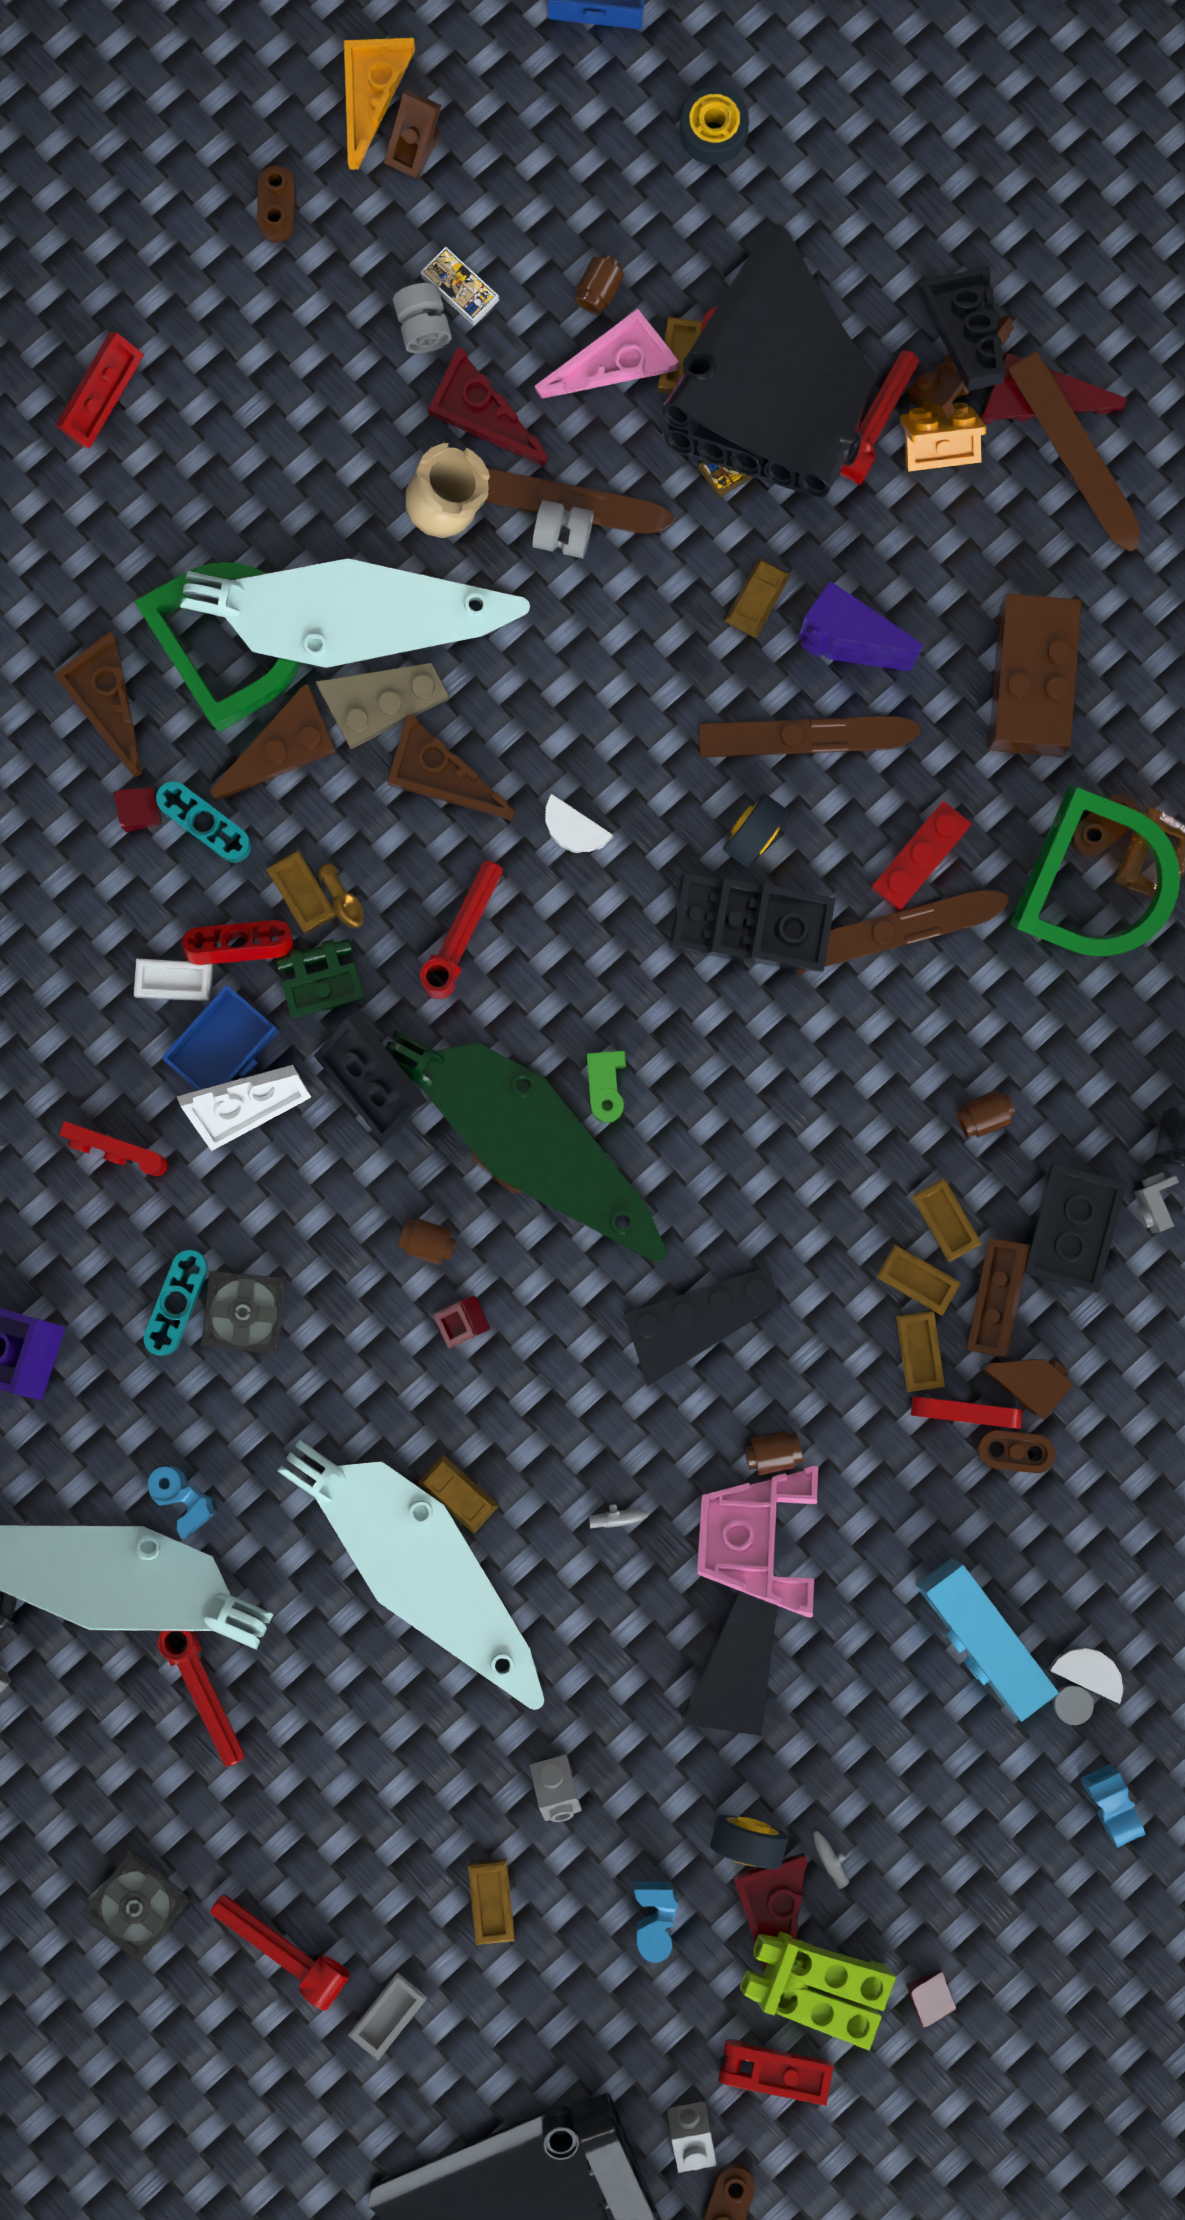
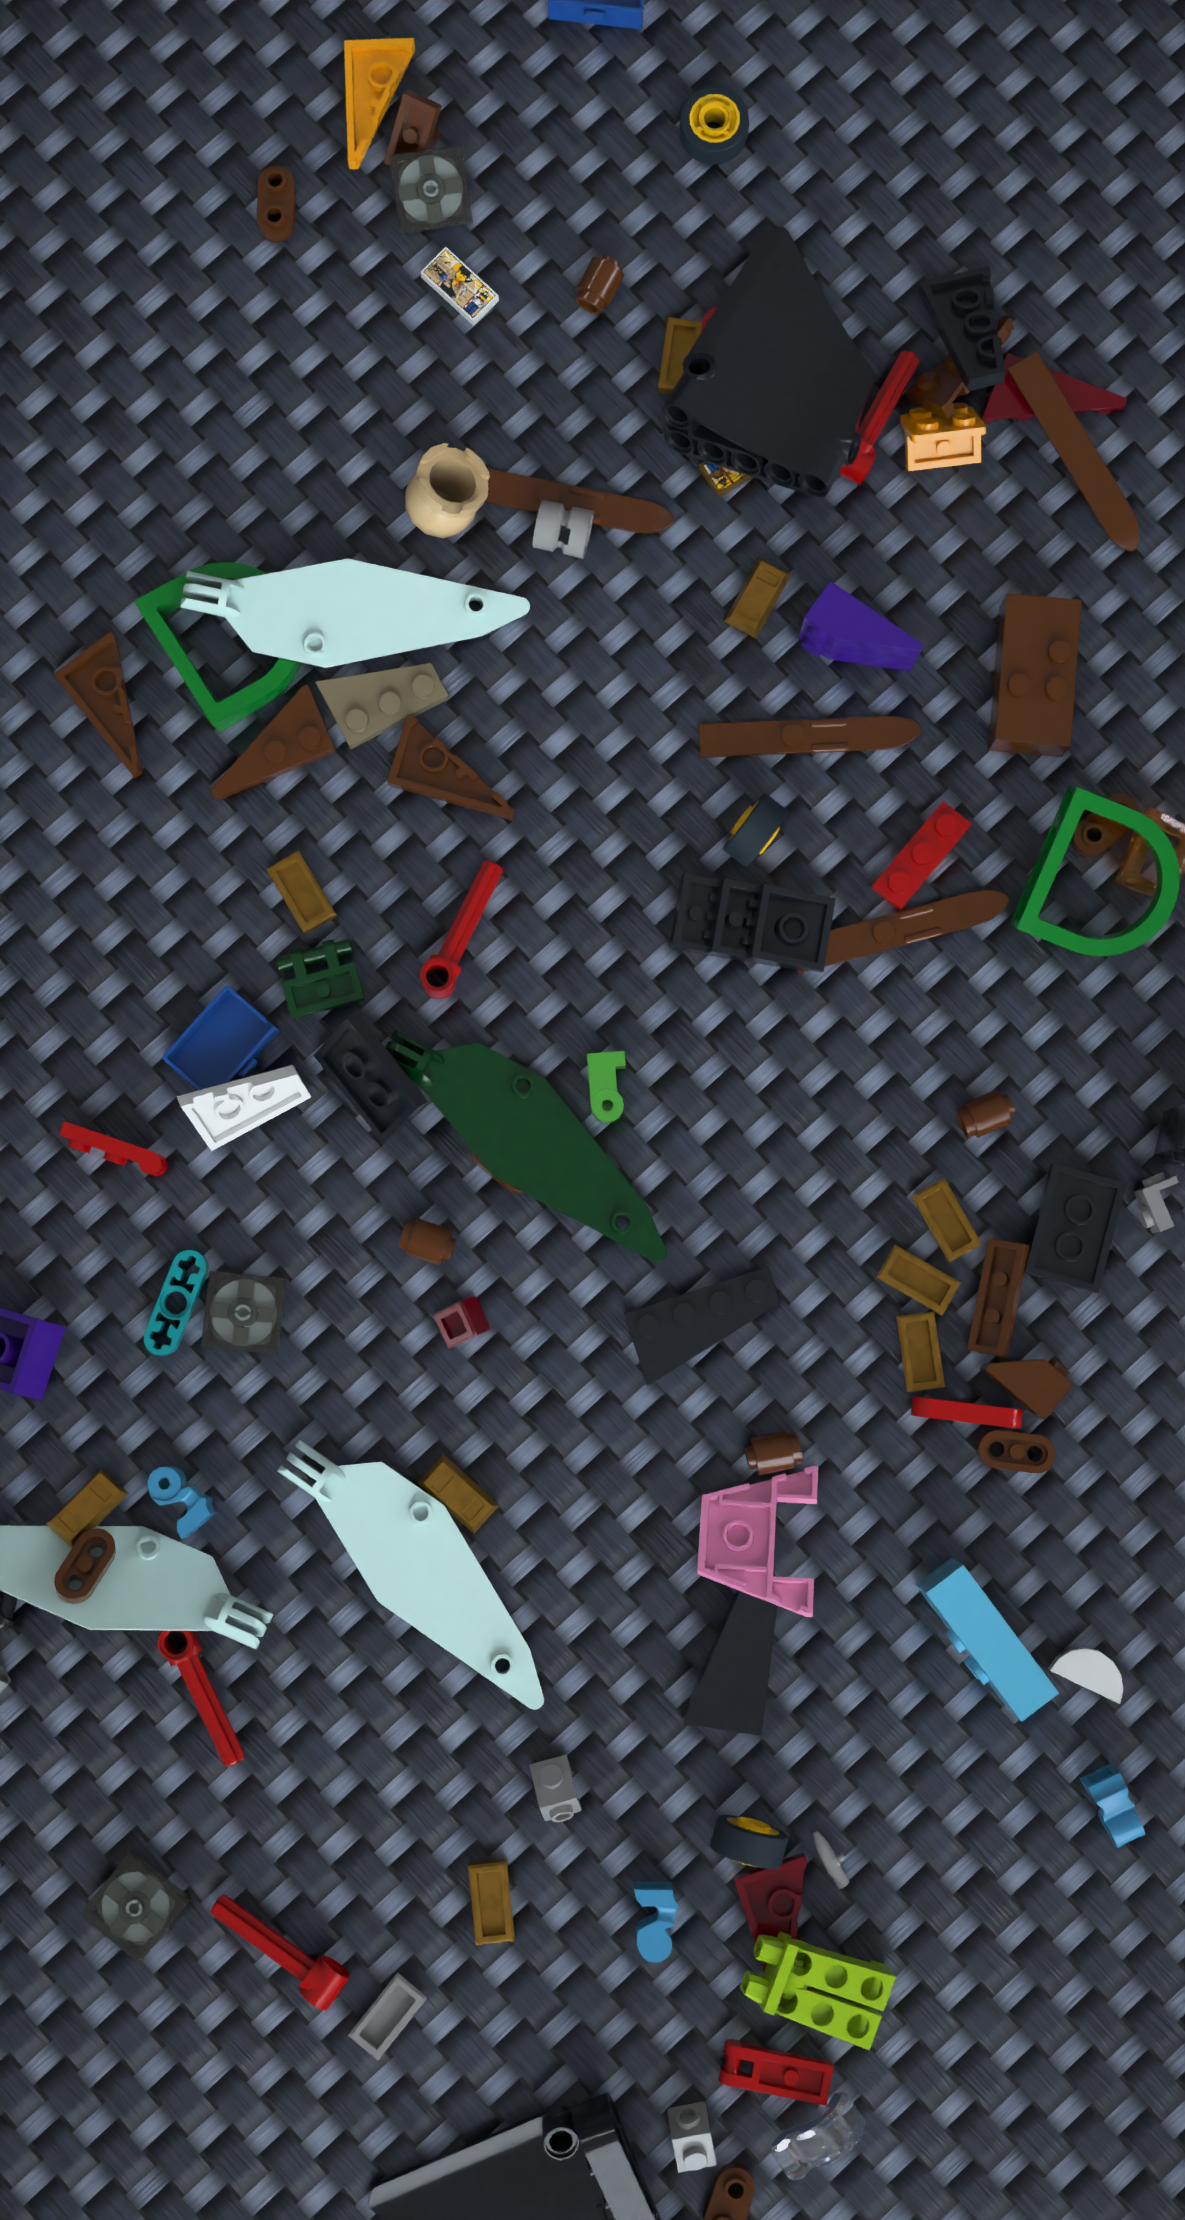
red plate [55,332,144,448] -> none
dark red slope [113,787,162,832] -> none
white tile [134,959,213,1001] -> none
teal beam [156,781,251,863] -> none
red beam [182,920,293,965] -> none
pearl gold piece [318,864,364,929] -> none
light grey wheel [393,283,452,354] -> none
dark red wing [428,347,549,467] -> none
bright pink wing [534,309,681,399] -> none
white tile [546,794,613,853] -> none
light grey helmet [589,1504,648,1529] -> none
slope [906,1970,956,2028] -> none
light grey tile [1053,1684,1094,1725] -> none
none -> pearl gold tile [46,1468,129,1548]
none -> reddish brown plate [54,1528,116,1604]
none -> clear smoke piece [388,145,473,234]
none -> clear animal [770,2092,867,2180]

